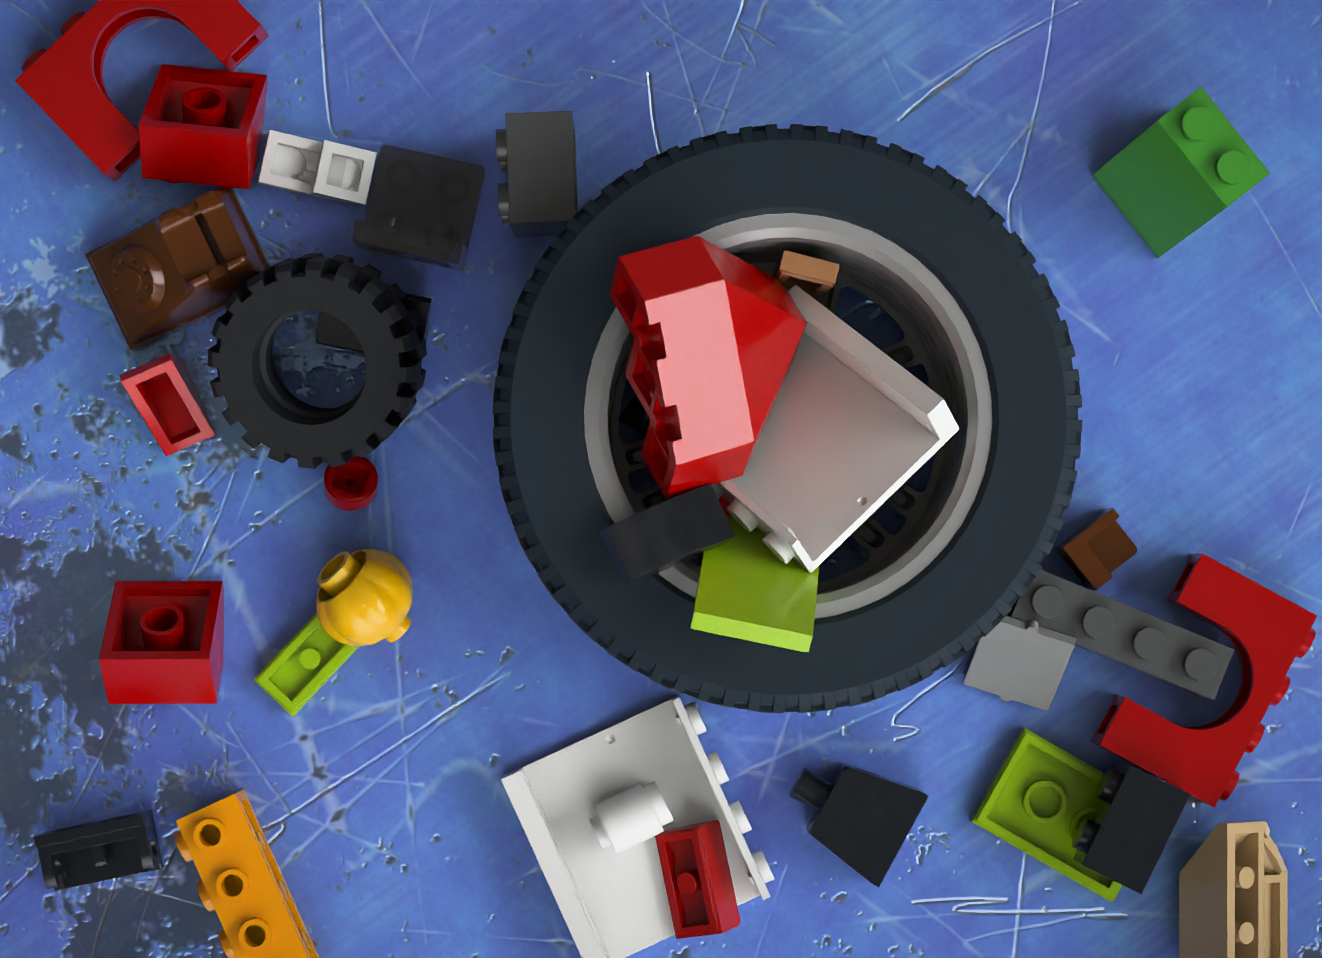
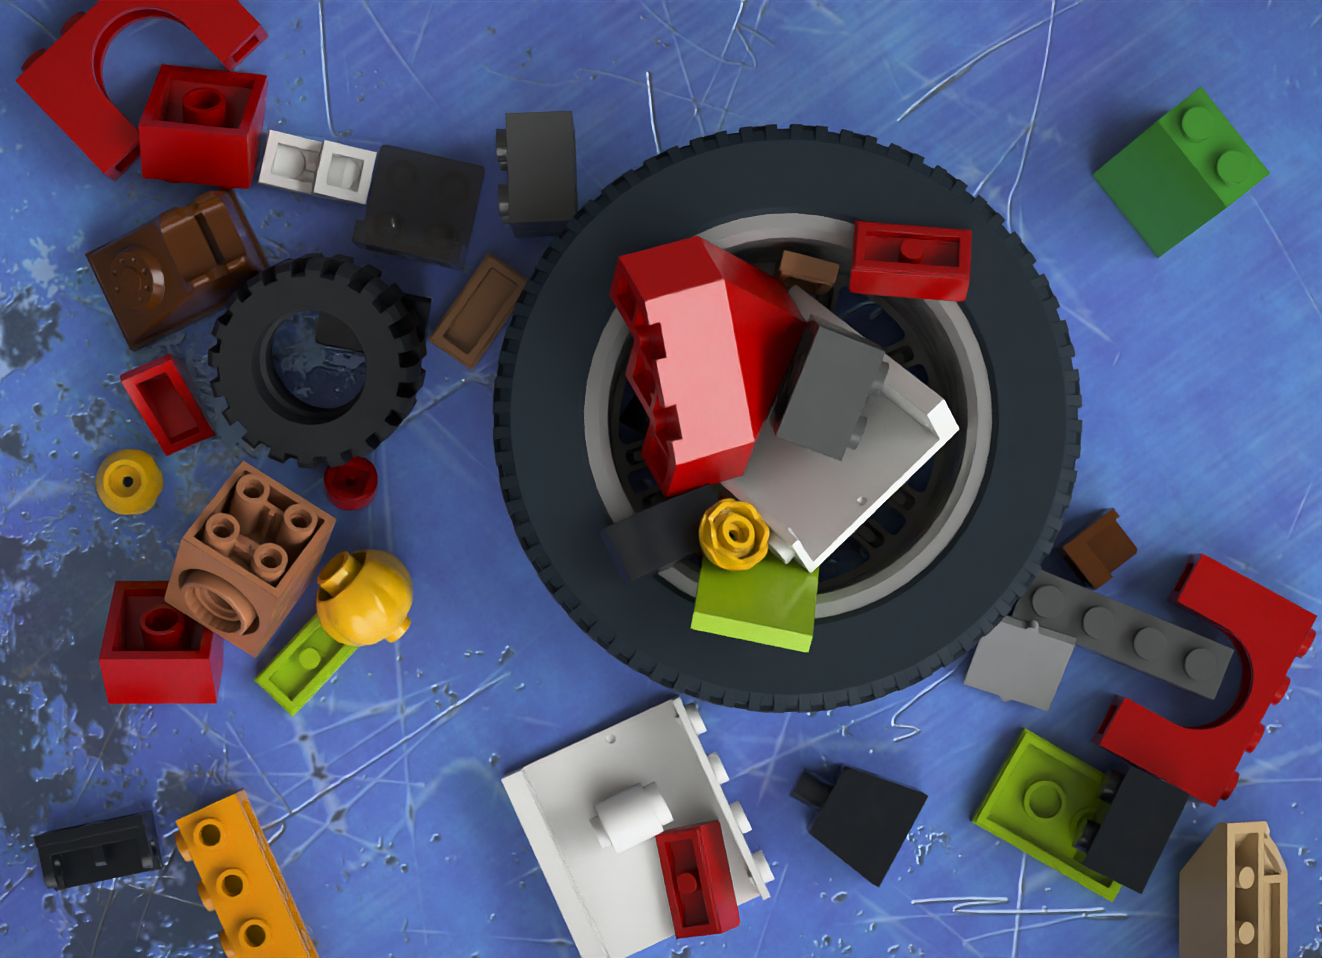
none -> yellow plate [95,449,164,515]
none -> nougat brick [164,460,336,658]
none -> medium nougat tile [428,252,528,371]
none -> yellow plate [698,498,769,571]
none -> dark grey slope [769,314,889,461]
none -> red slope [849,221,972,302]

